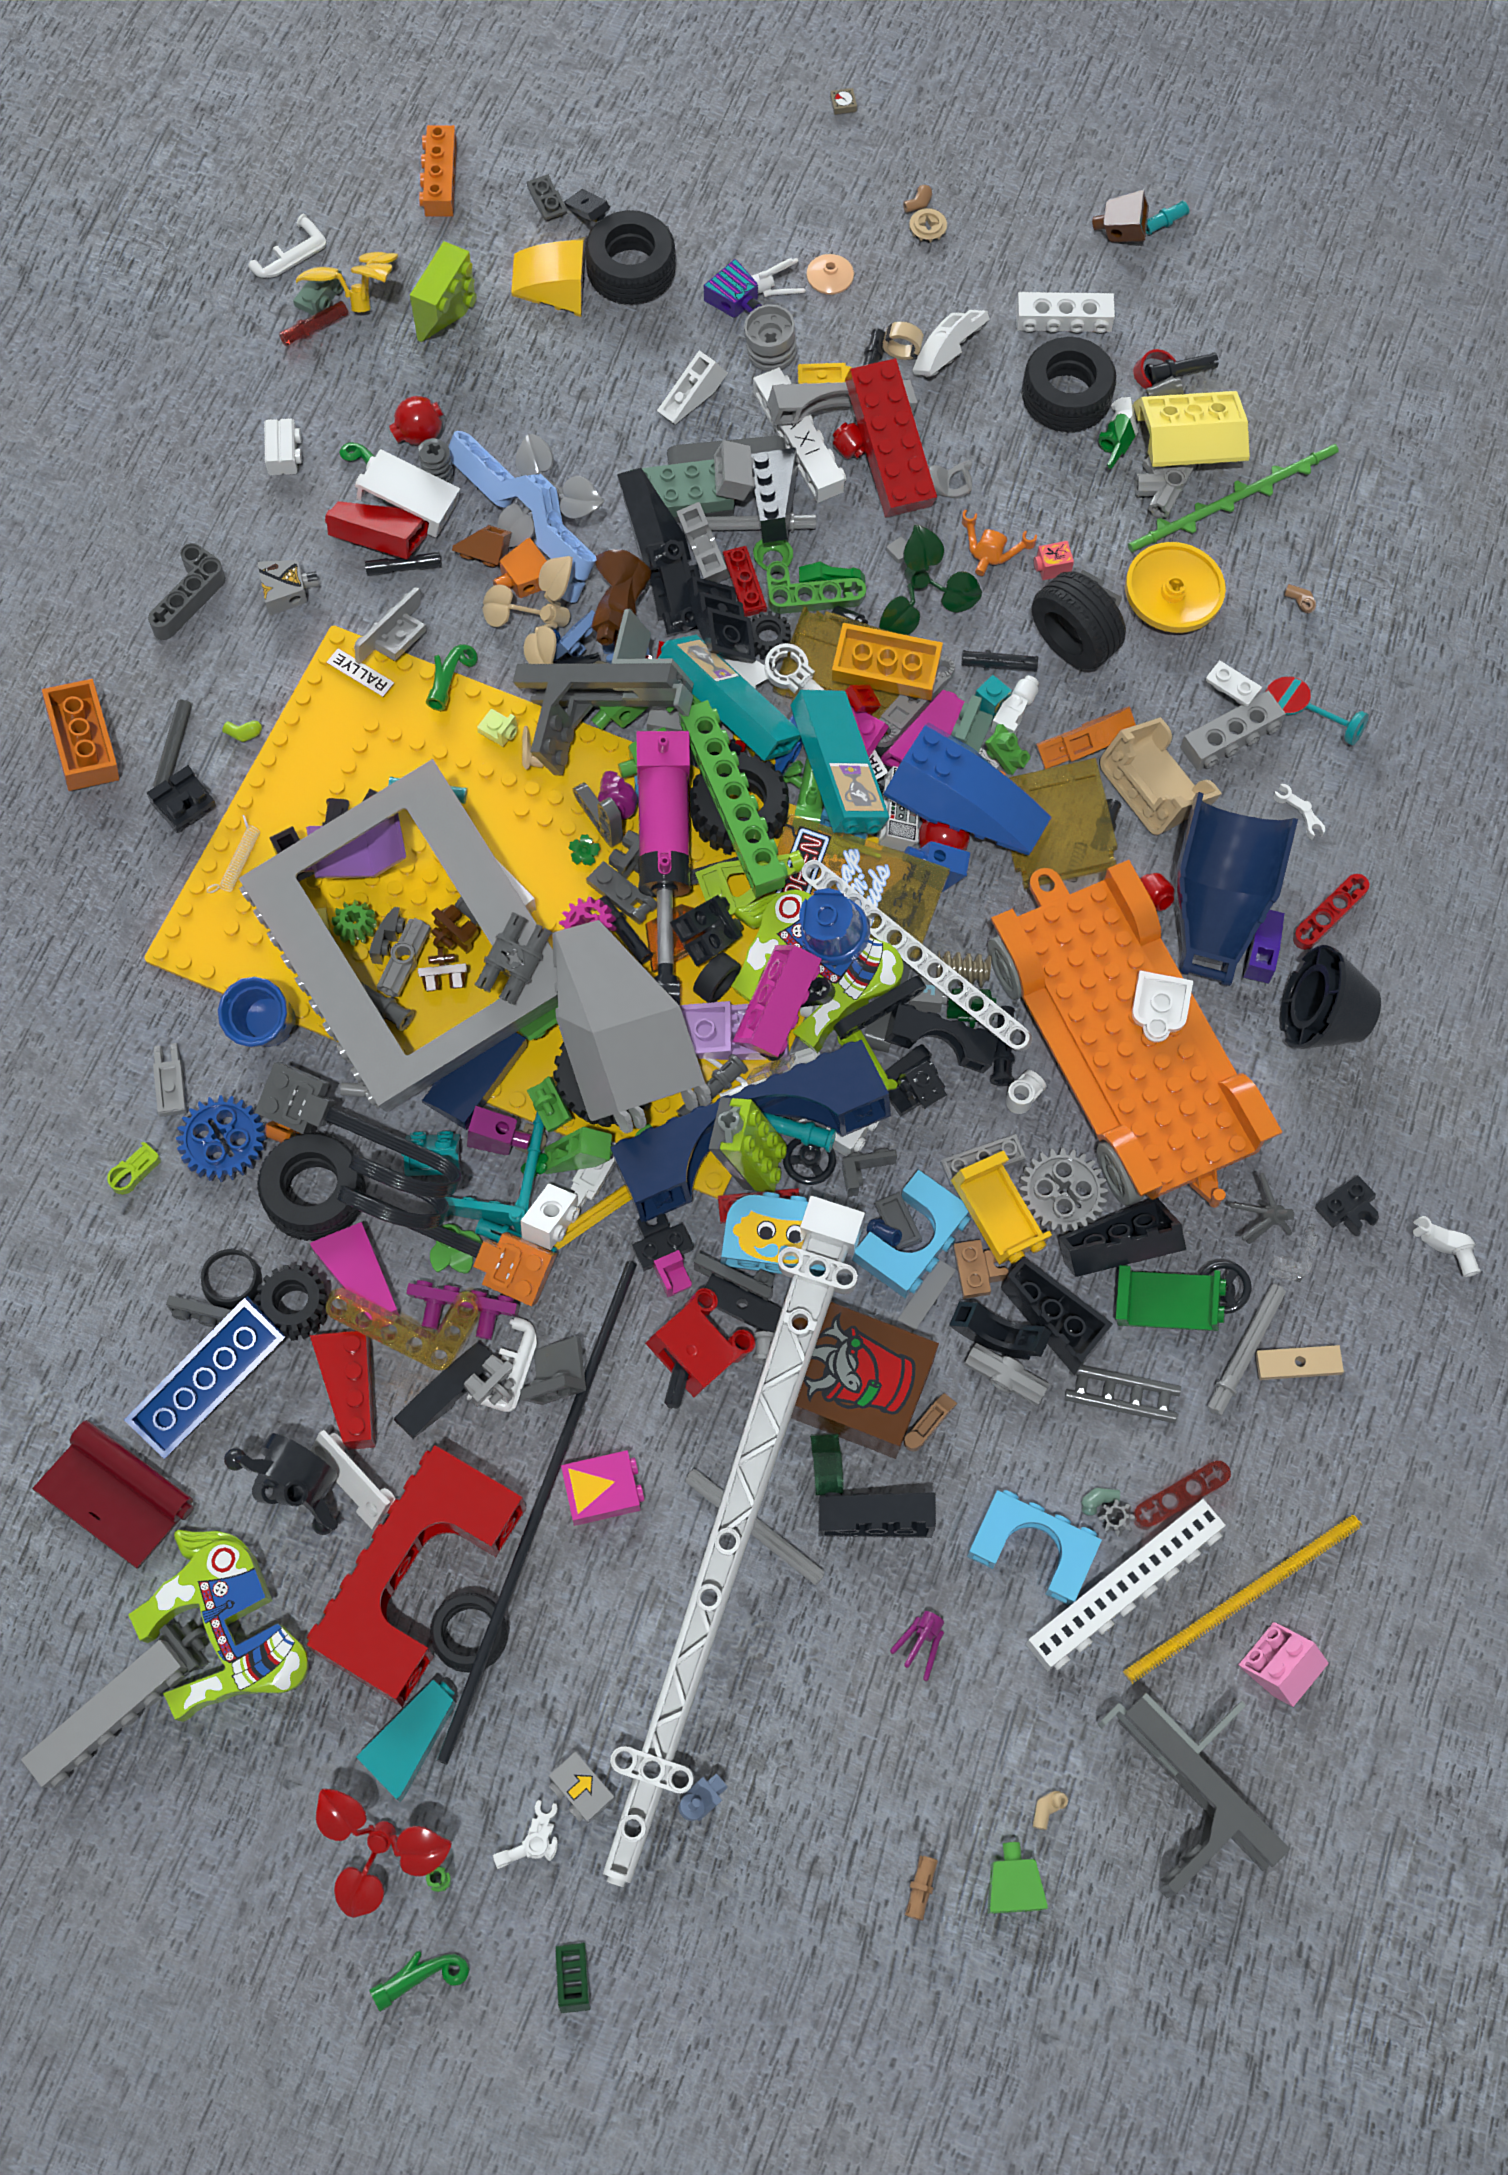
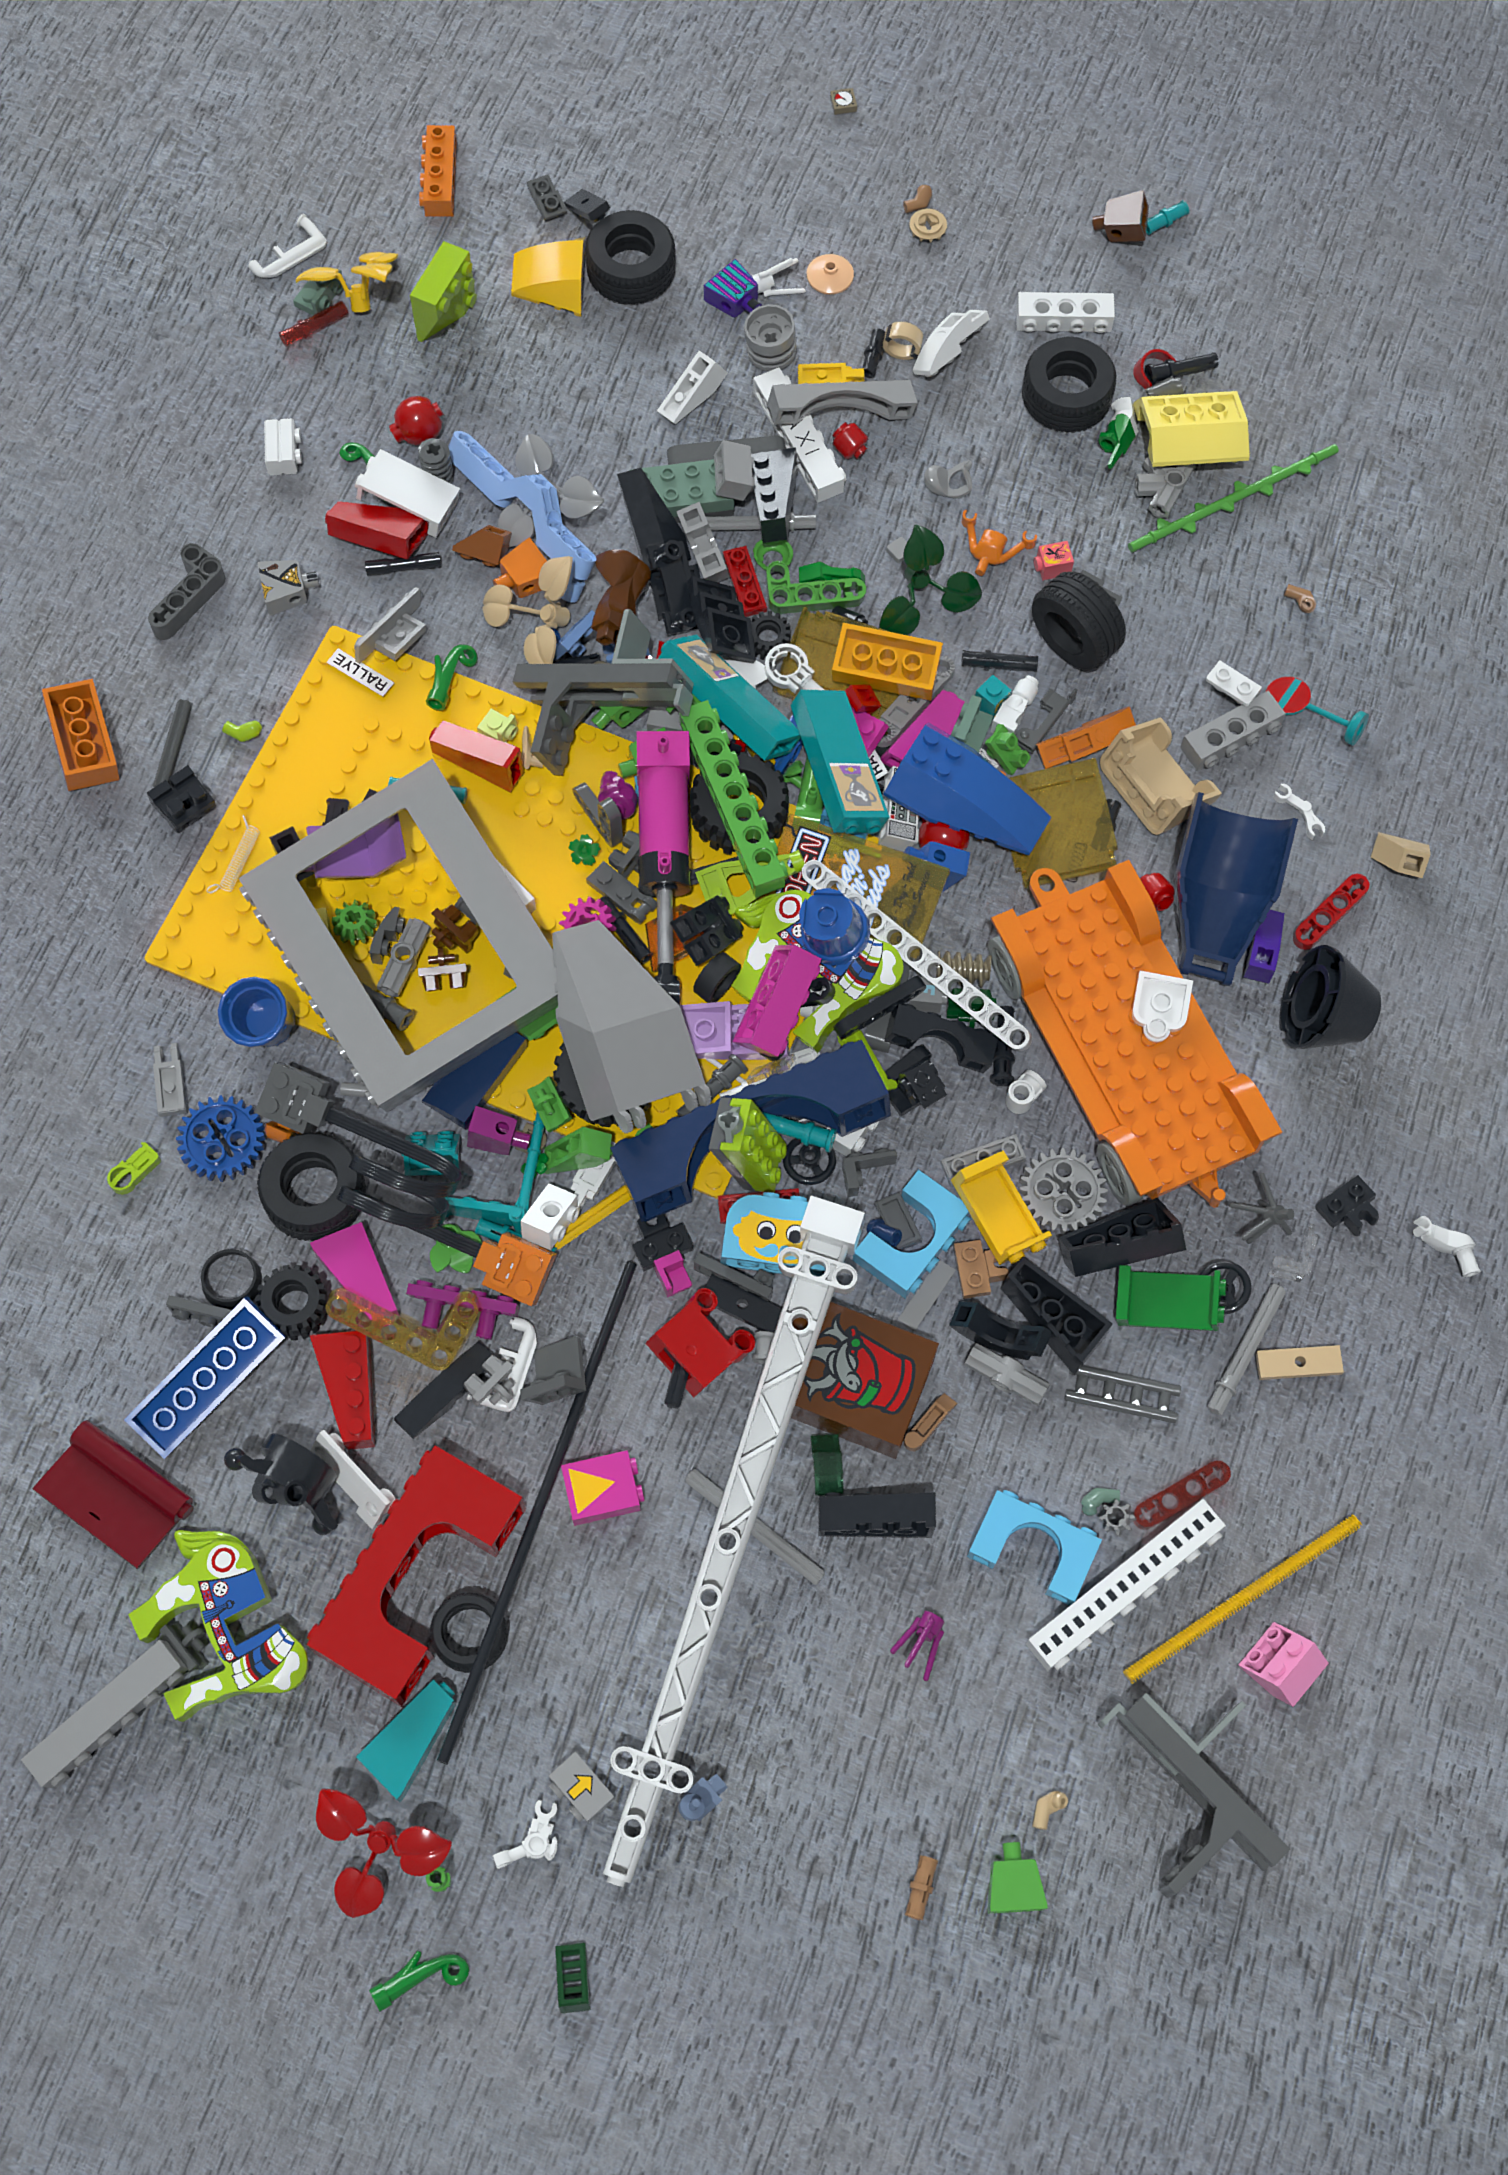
dark grey pin [474,912,552,1005] -> none
red brick [845,358,937,518] -> none
yellow dish [1125,542,1226,633] -> none
none -> slope [429,721,524,793]
none -> dark grey piece [1016,688,1077,754]
none -> tan slope [1371,832,1431,878]

